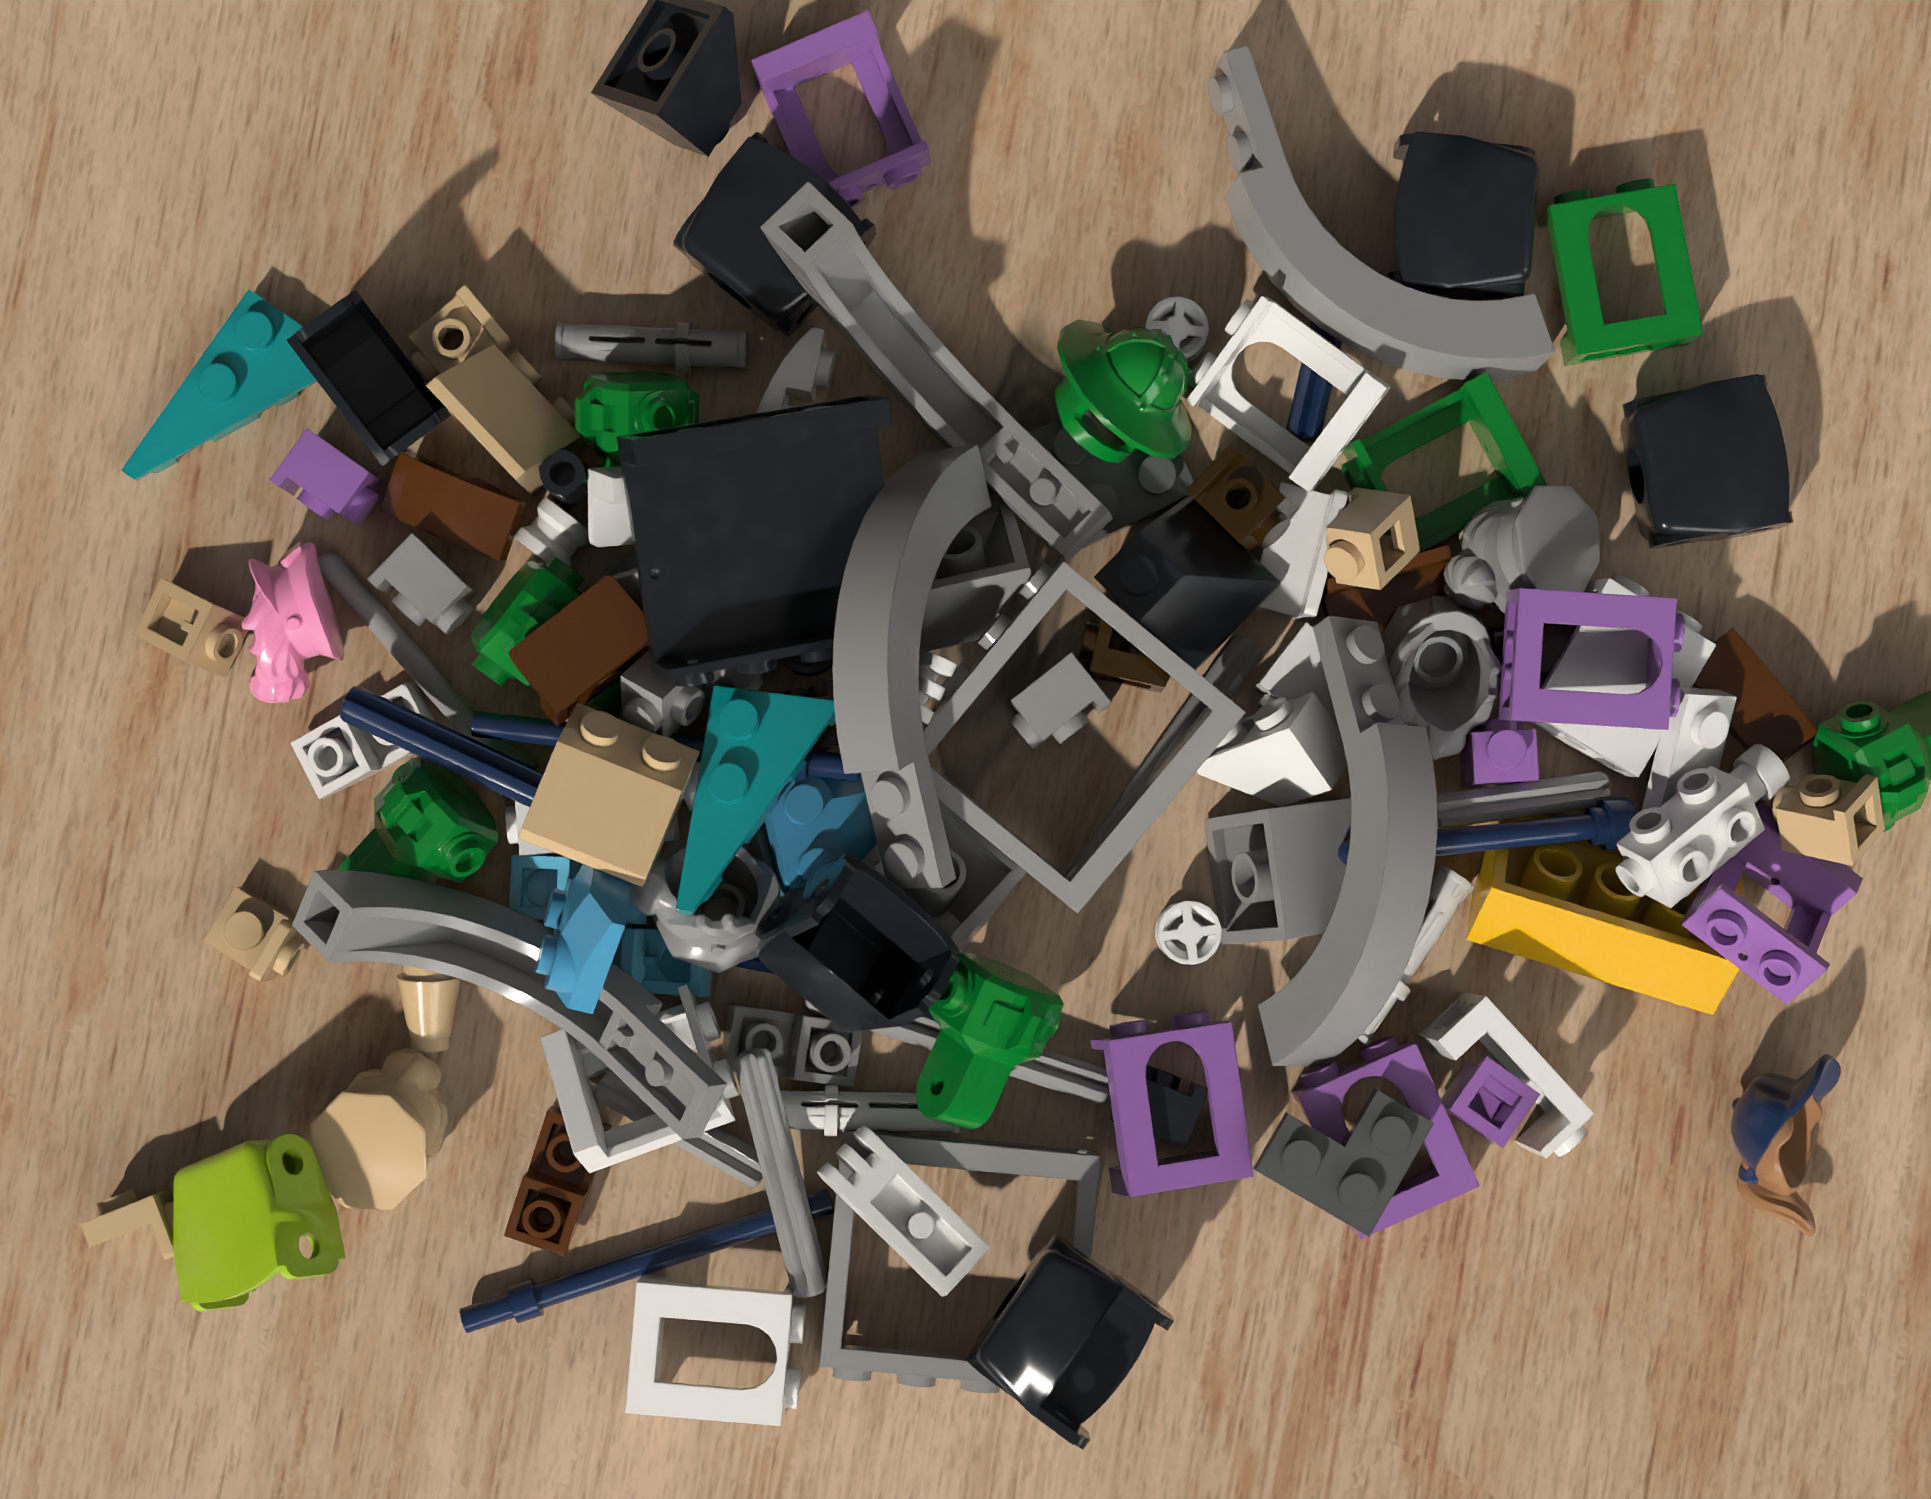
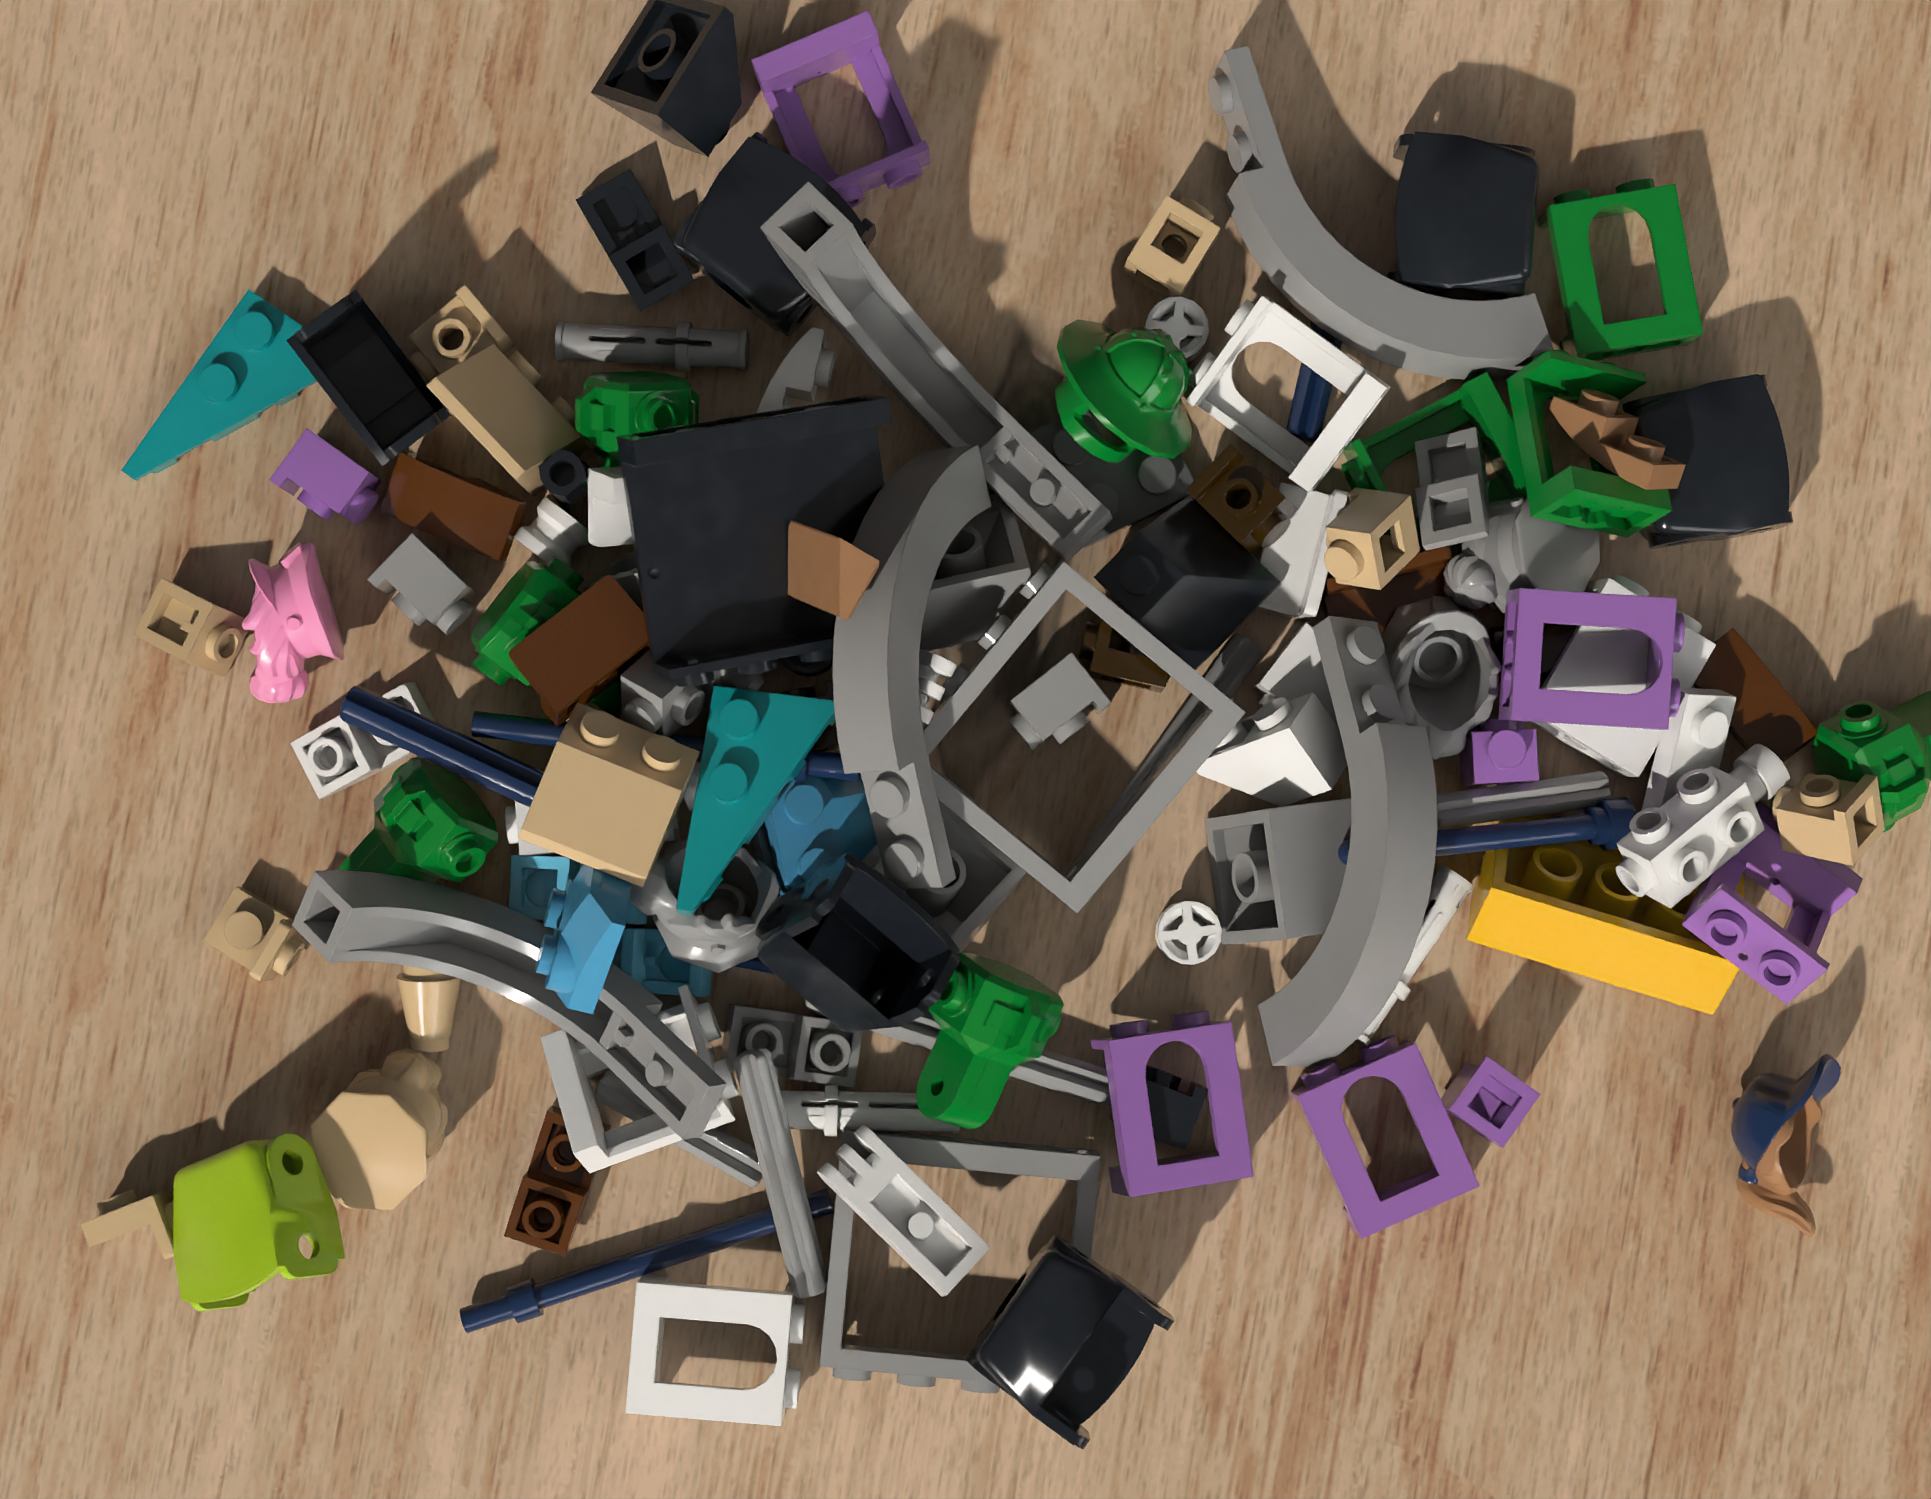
light grey piece [318,552,539,799] -> none
dark grey plate [1253,1089,1434,1237] -> none
white panel [1418,992,1594,1159] -> none
none -> black slope [576,169,695,312]
none -> medium nougat slope [788,520,880,620]
none -> tan brick [1123,195,1221,299]
none -> light grey slope [1414,427,1489,551]
none -> green panel [1507,349,1672,538]
none -> medium nougat slope [1550,389,1686,490]

